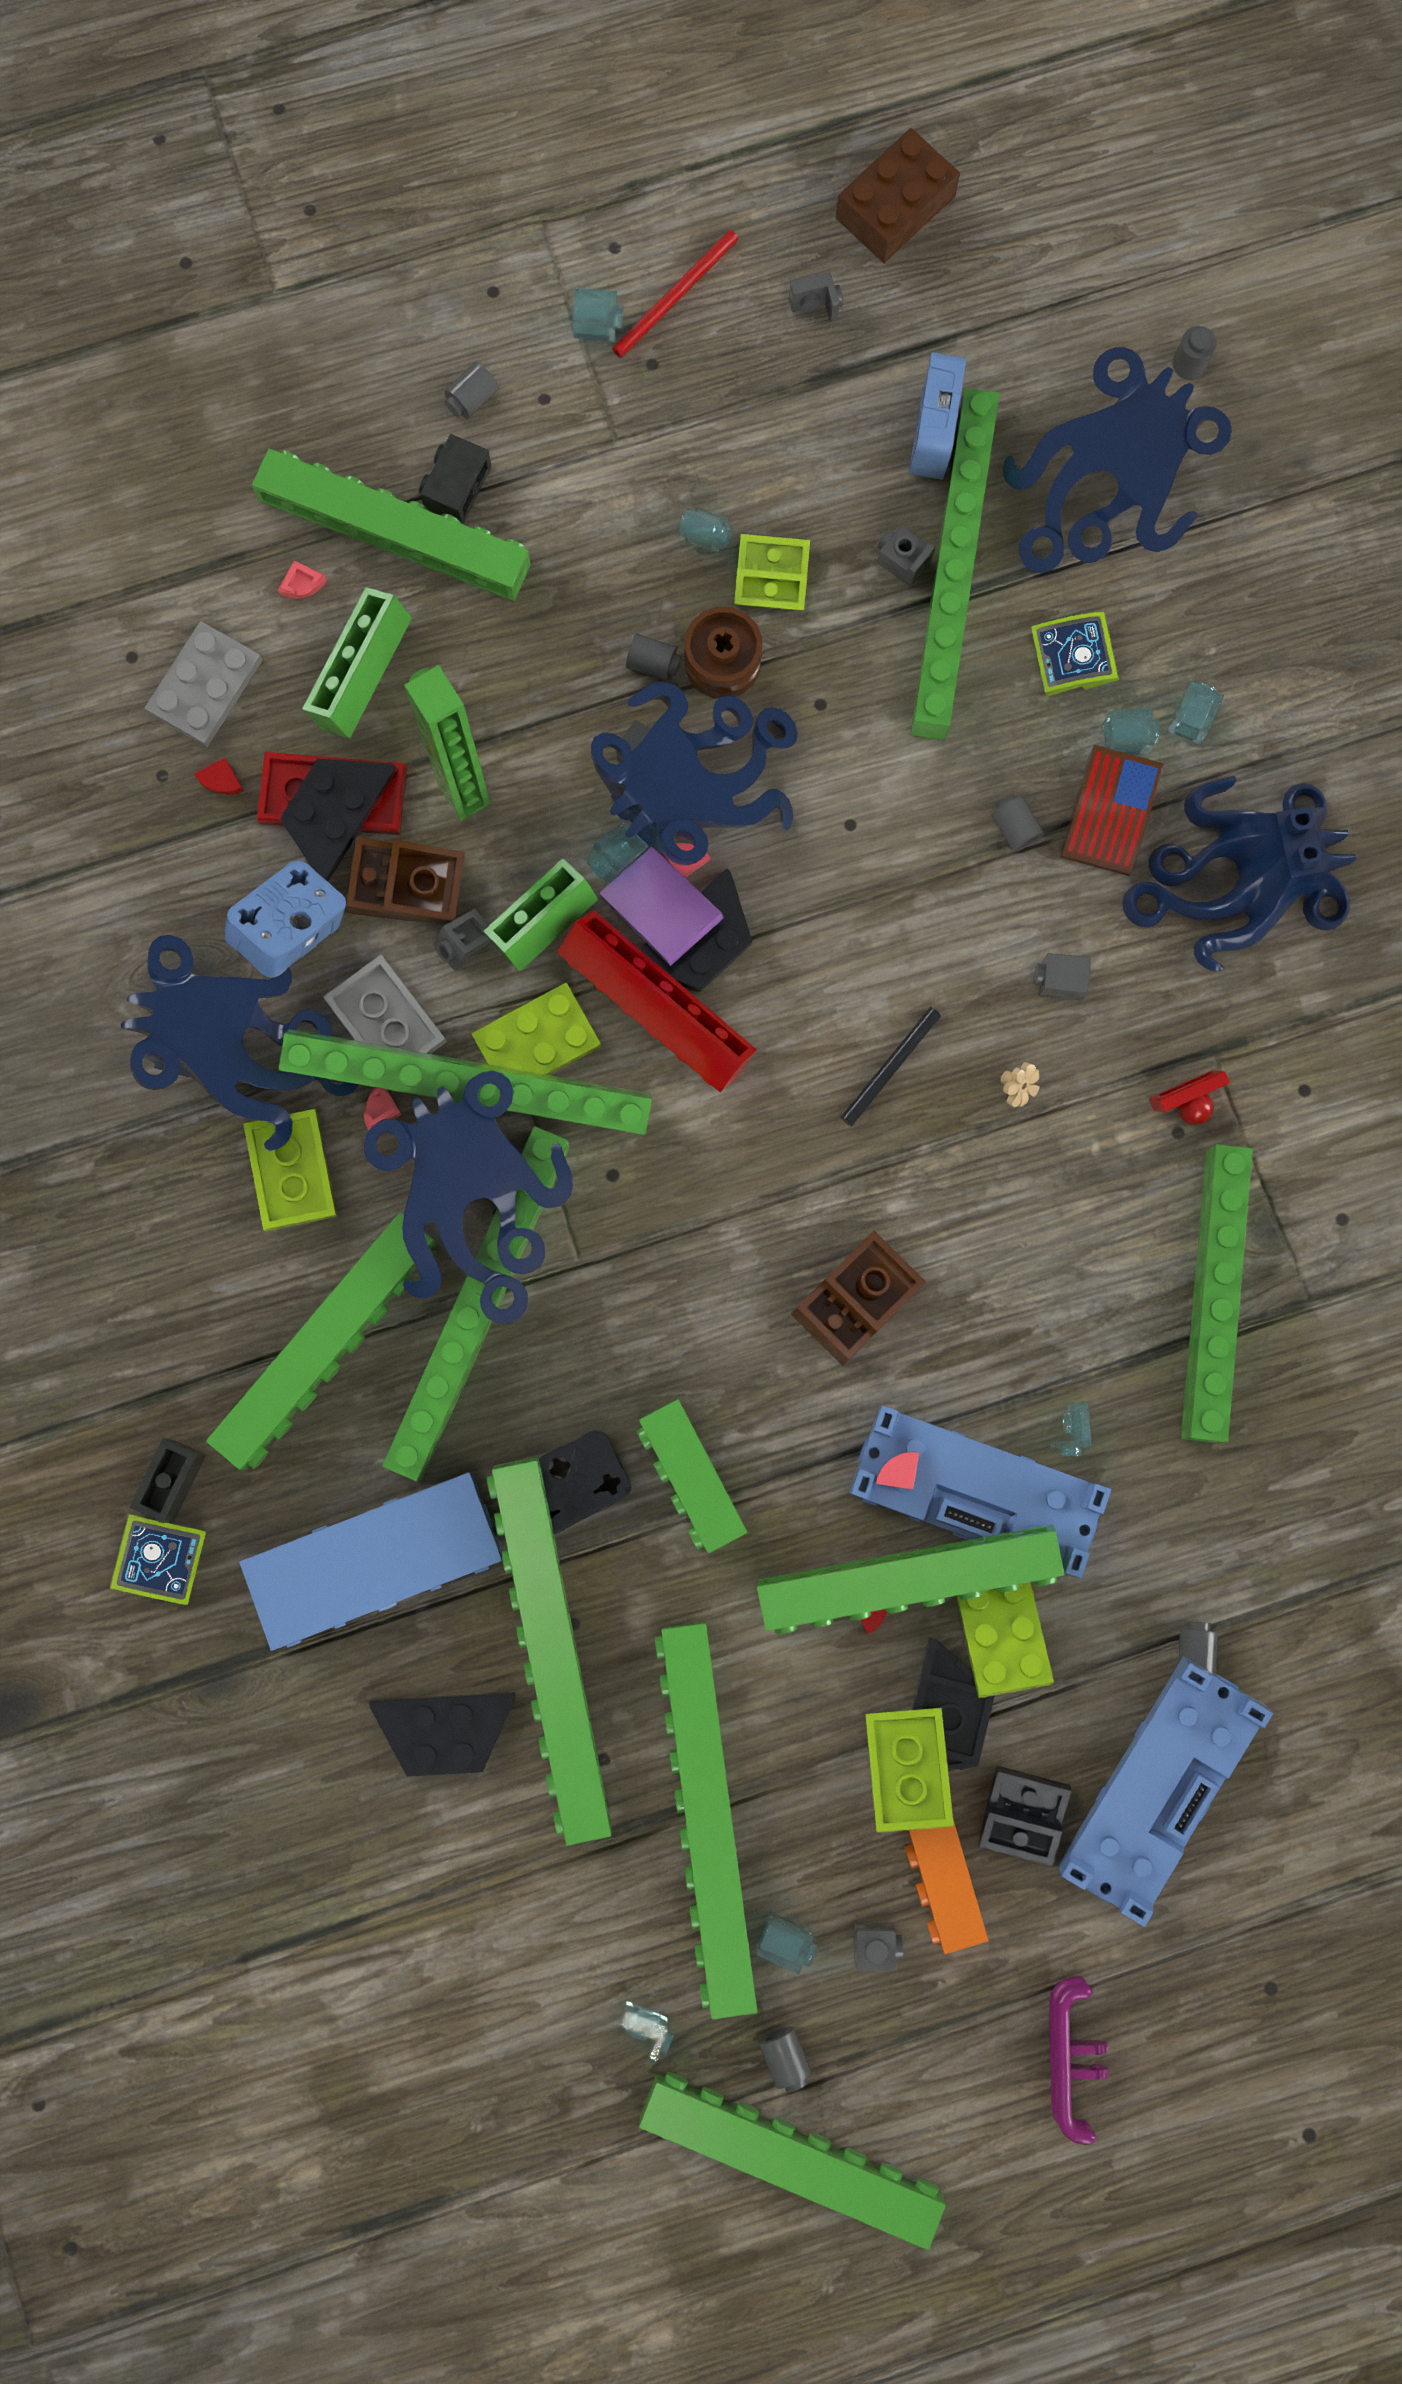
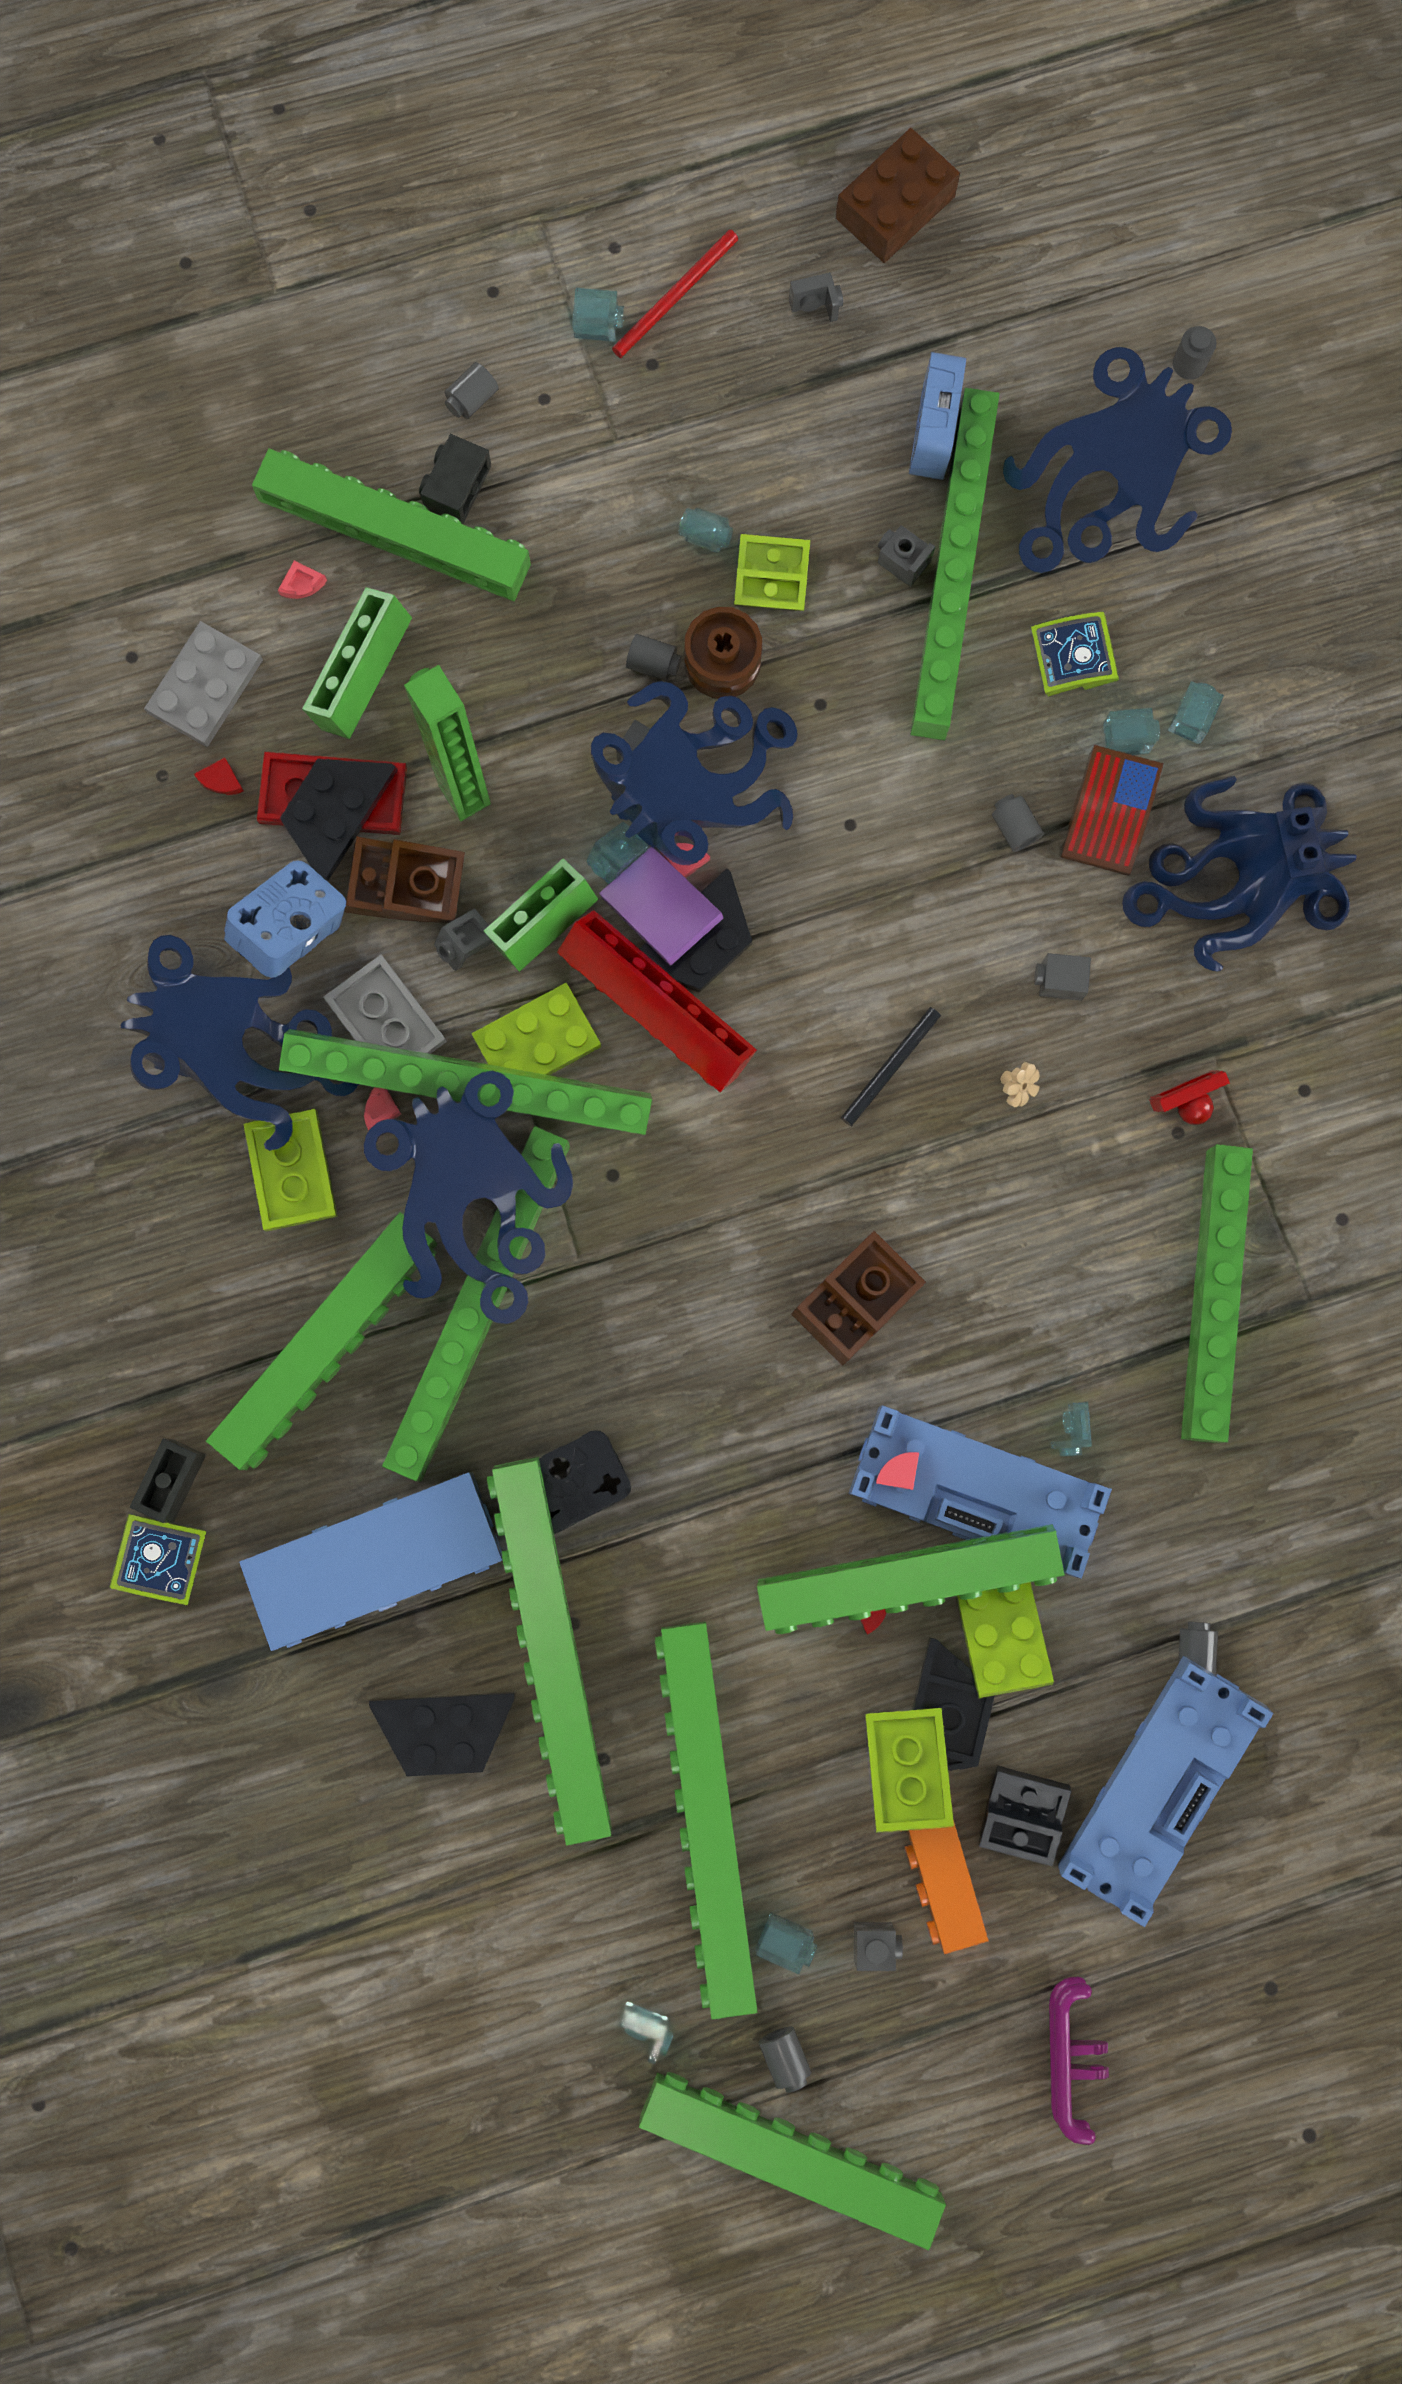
bright green brick [636,1399,748,1554] -> none

